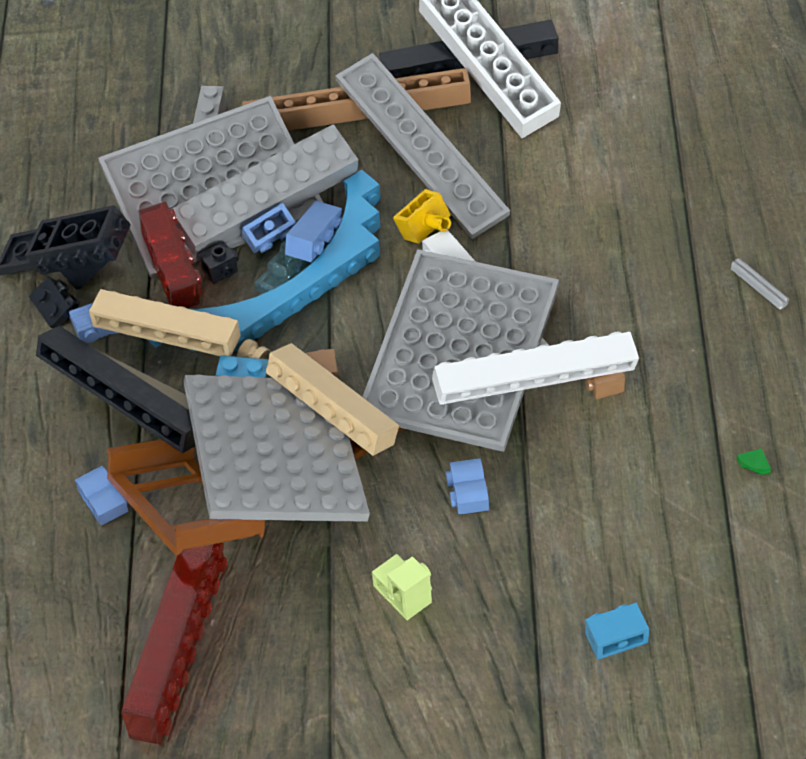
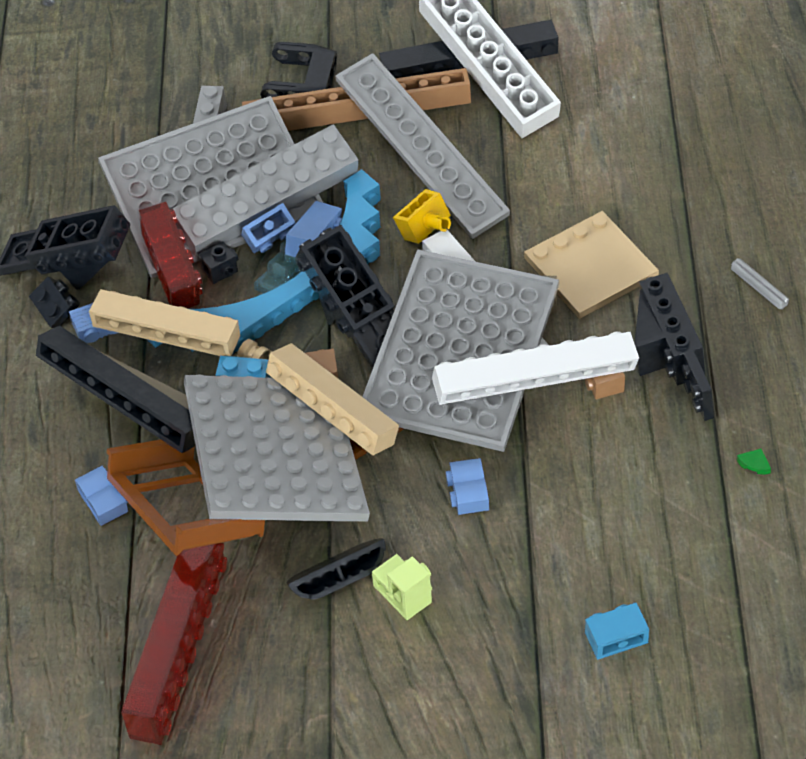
none -> black connector [260,42,337,99]
none -> black brick [286,538,386,599]
none -> black wedge [296,225,395,369]
none -> tan plate [524,211,659,319]
none -> black wedge [635,272,714,421]

